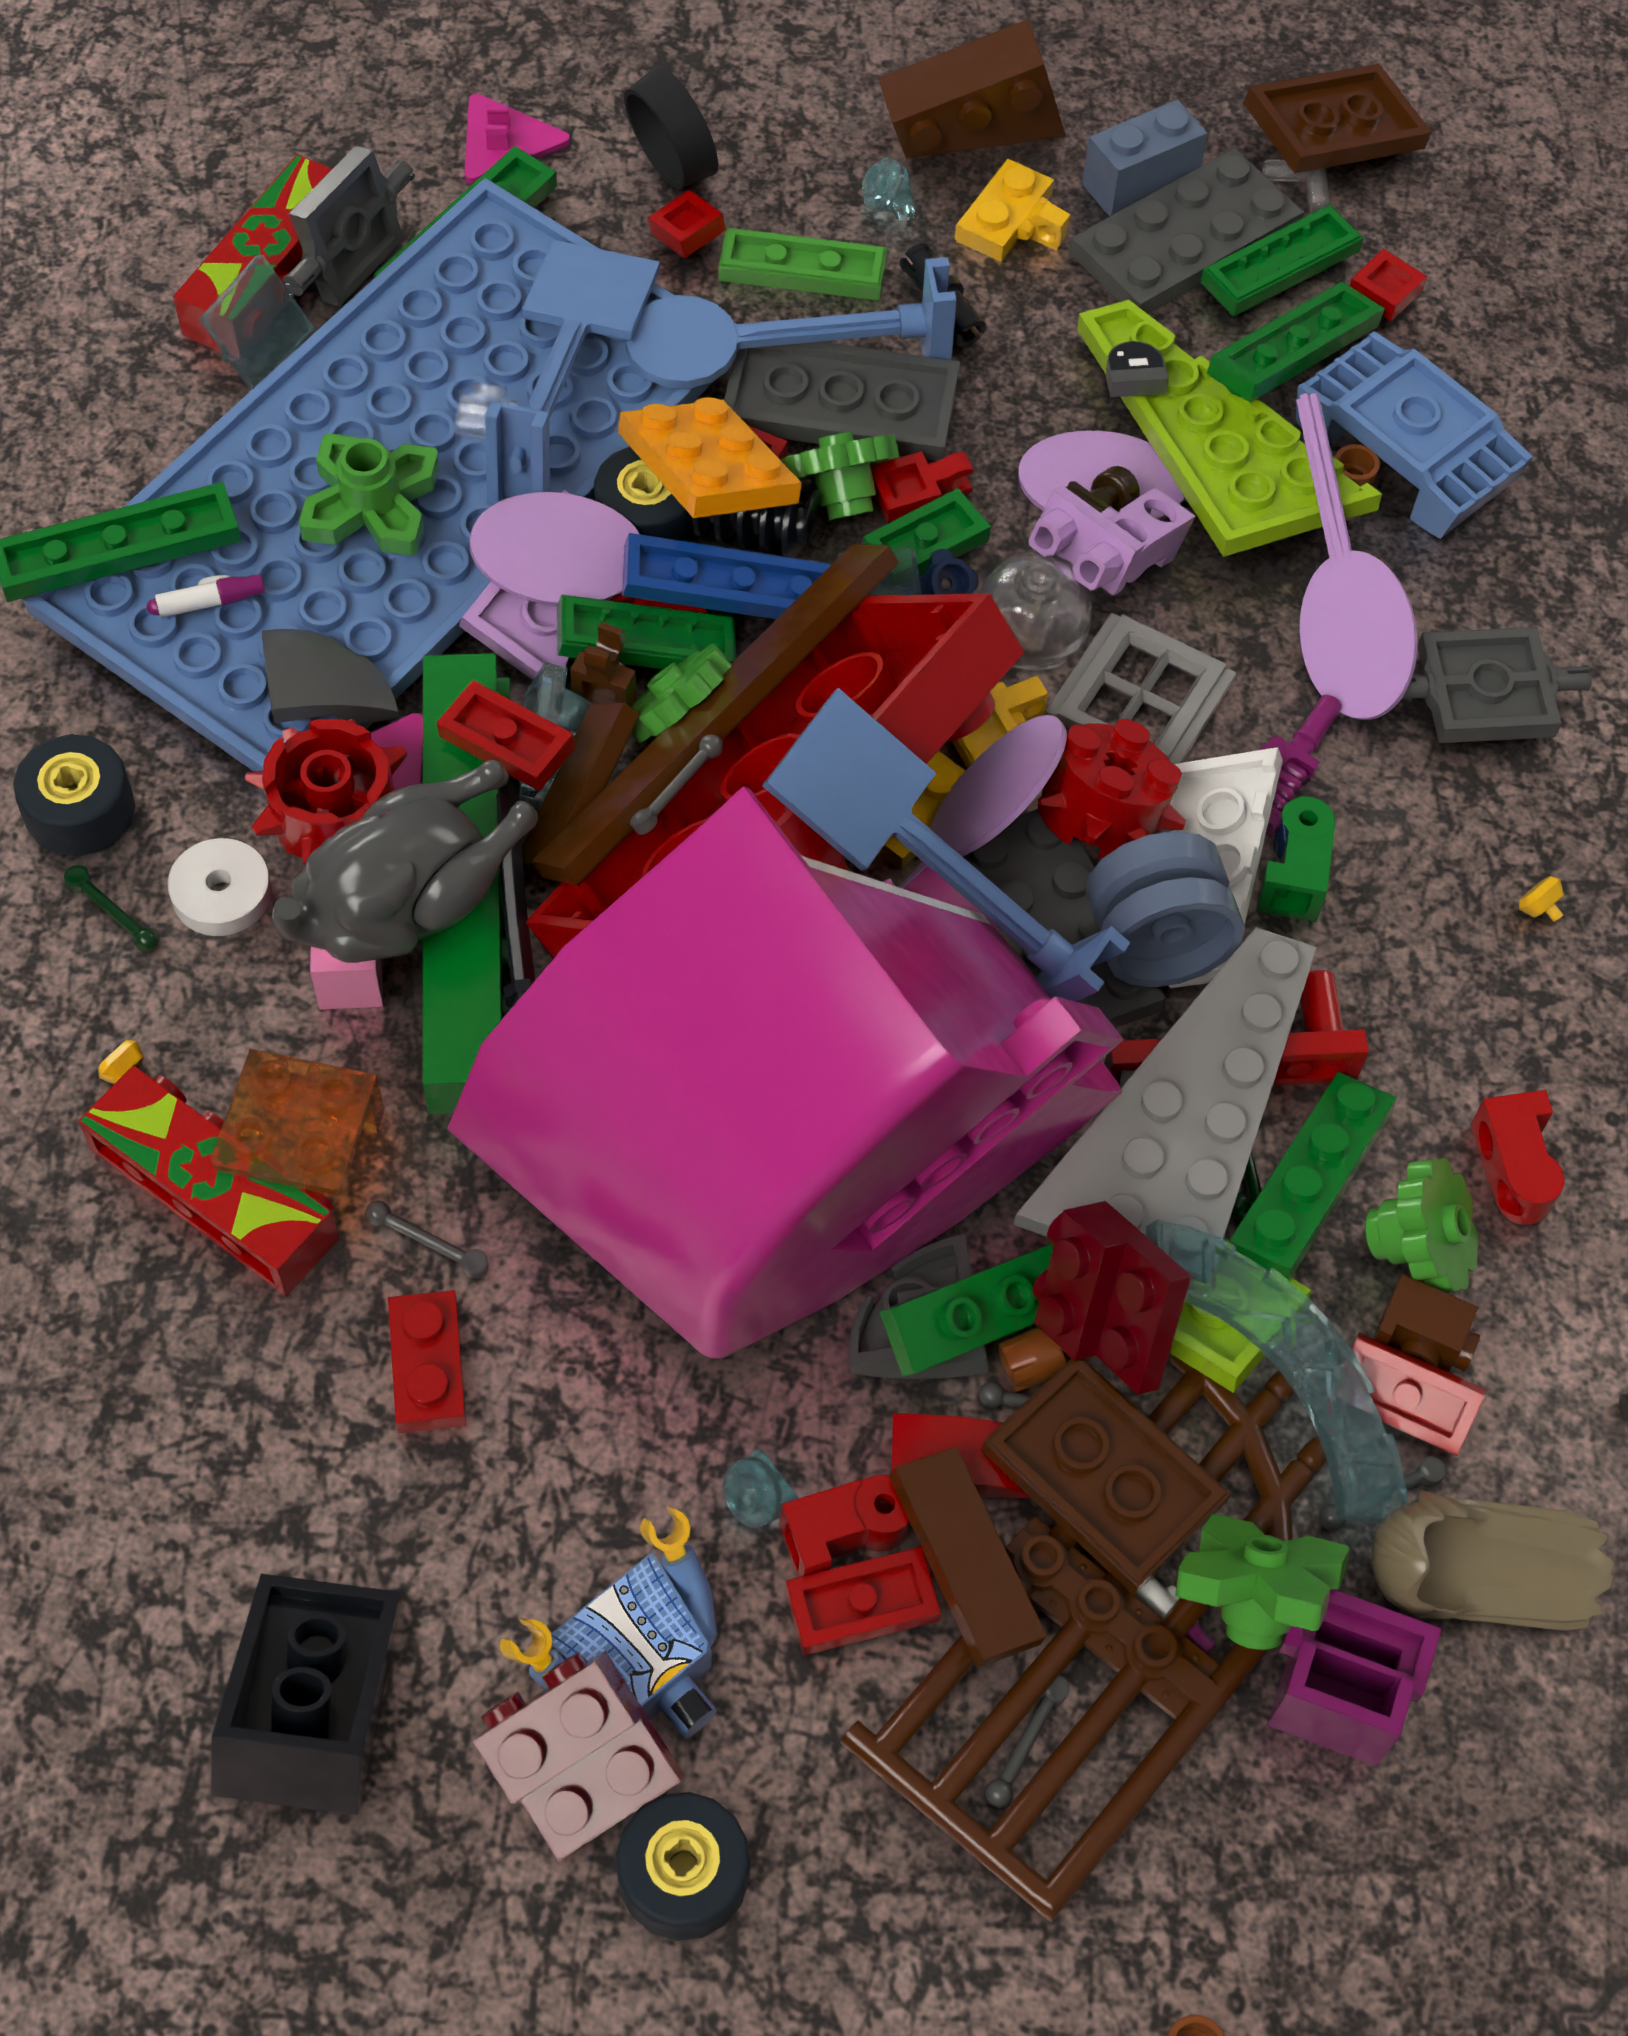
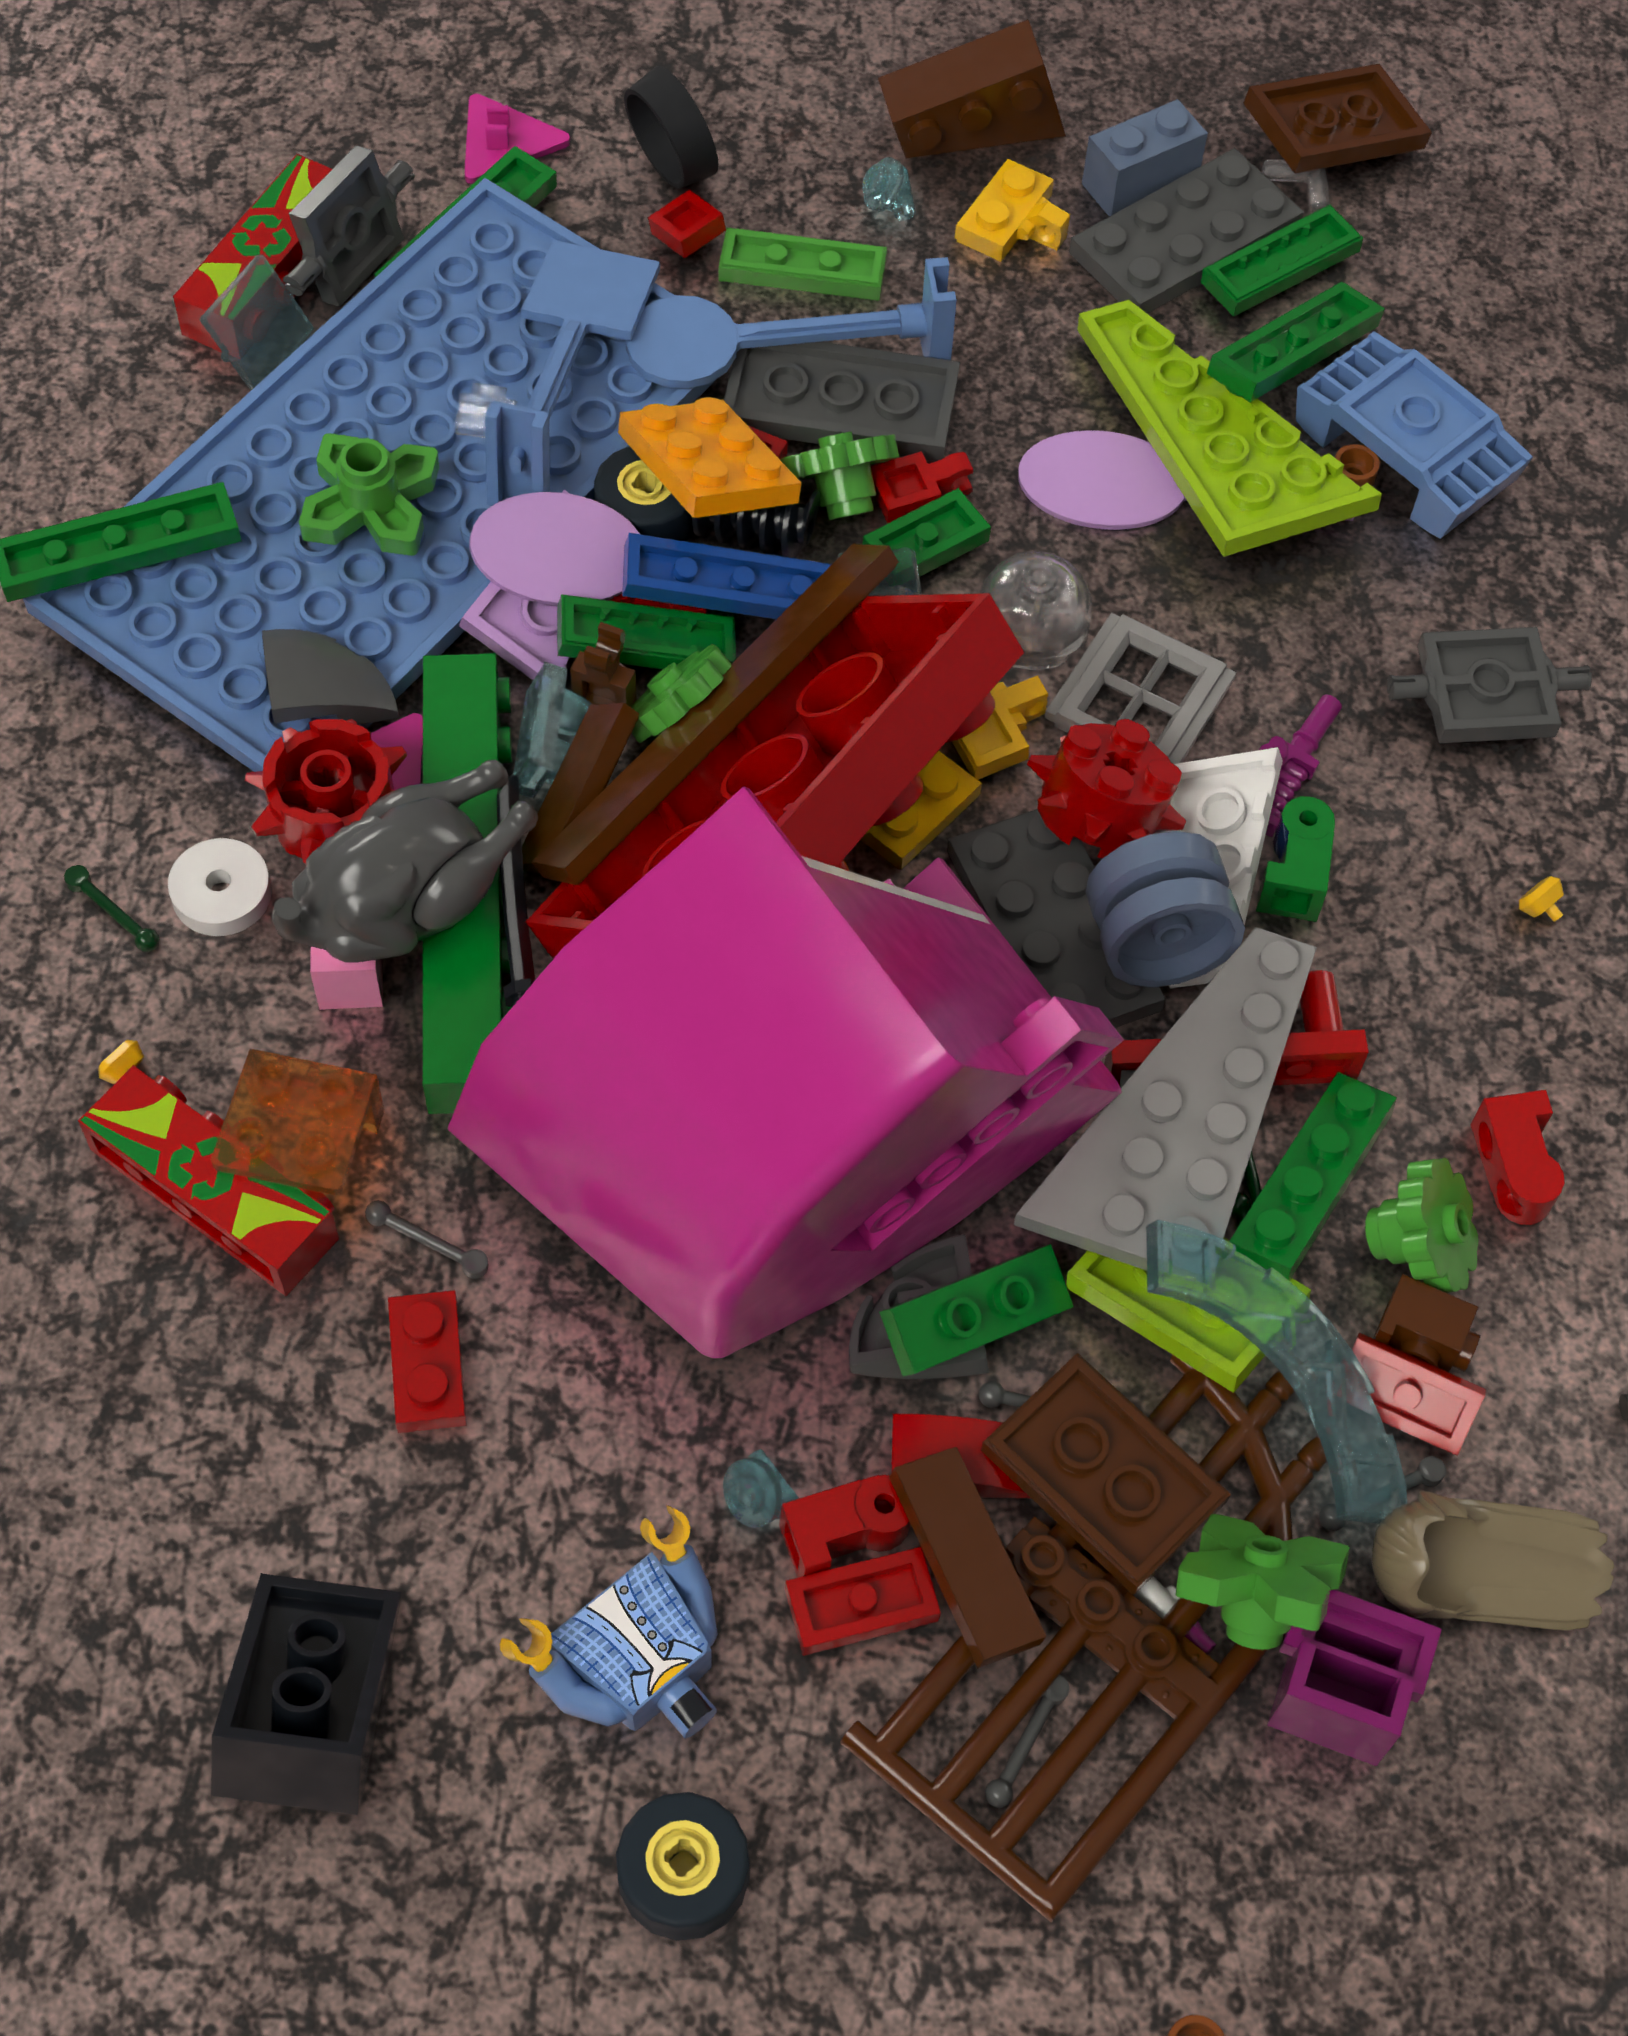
black wheel [13,734,135,856] -> none
piece [146,574,265,618] -> none
red plate [436,680,576,792] -> none
plate [472,1650,685,1861] -> none
dark grey hinge [630,734,723,835] -> none
medium blue piece [762,688,1130,1001] -> none
lavender piece [898,715,1067,889] -> none
black pin [899,243,986,347] -> none
dark blue plate [912,549,979,595] -> none
dark orange hose [998,1327,1066,1393] -> none
lavender hips [1028,466,1196,596] -> none
dark red plate [1032,1201,1192,1395] -> none
tile [1106,341,1168,397] -> none
lavender piece [1296,393,1417,720] -> none
red plate [1350,248,1427,321] -> none

